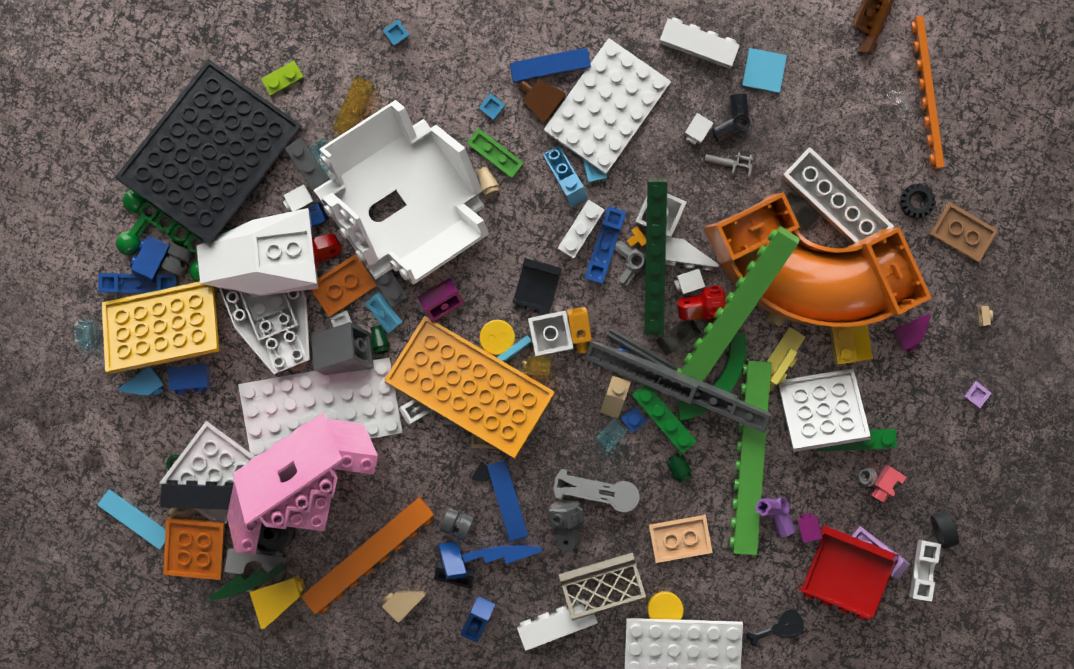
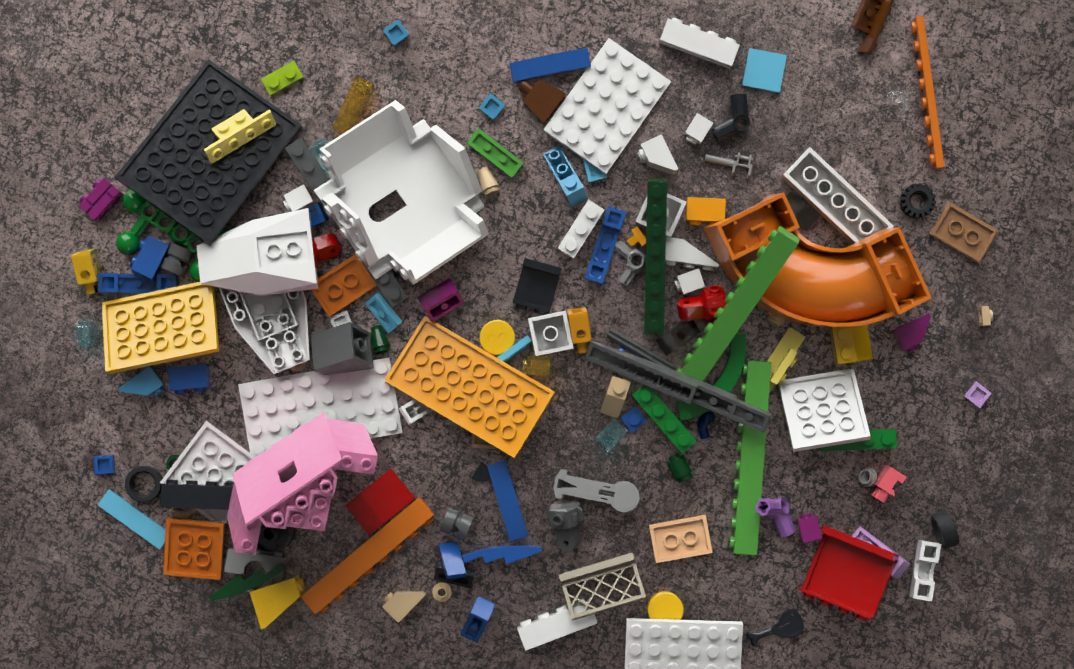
none -> yellow torso [71,249,100,294]
none -> magenta brick [79,178,124,223]
none -> blue tile [93,454,115,475]
none -> black tyre [125,466,162,502]
none -> light yellow bracket [204,109,276,164]
none -> red slope [345,469,415,535]
none -> tan plate [432,582,452,602]
none -> white slope [637,134,678,175]
none -> light orange brick [685,197,726,226]
none -> clear blue arm [697,411,715,439]

